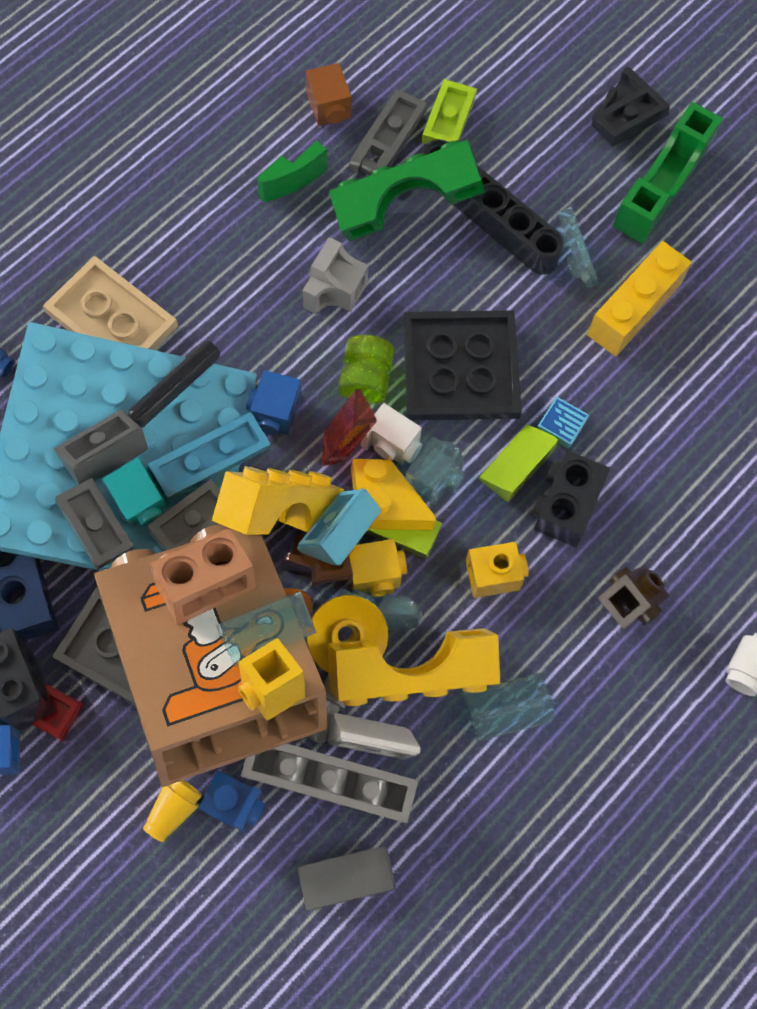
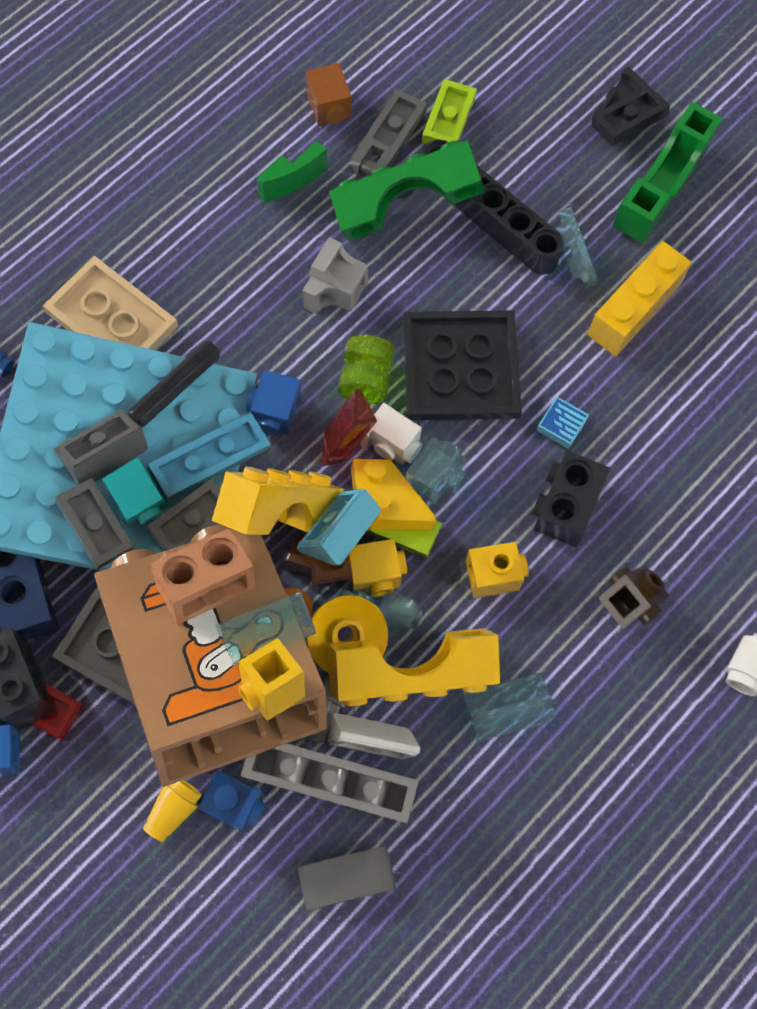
lime slope [479,424,559,503] -> none

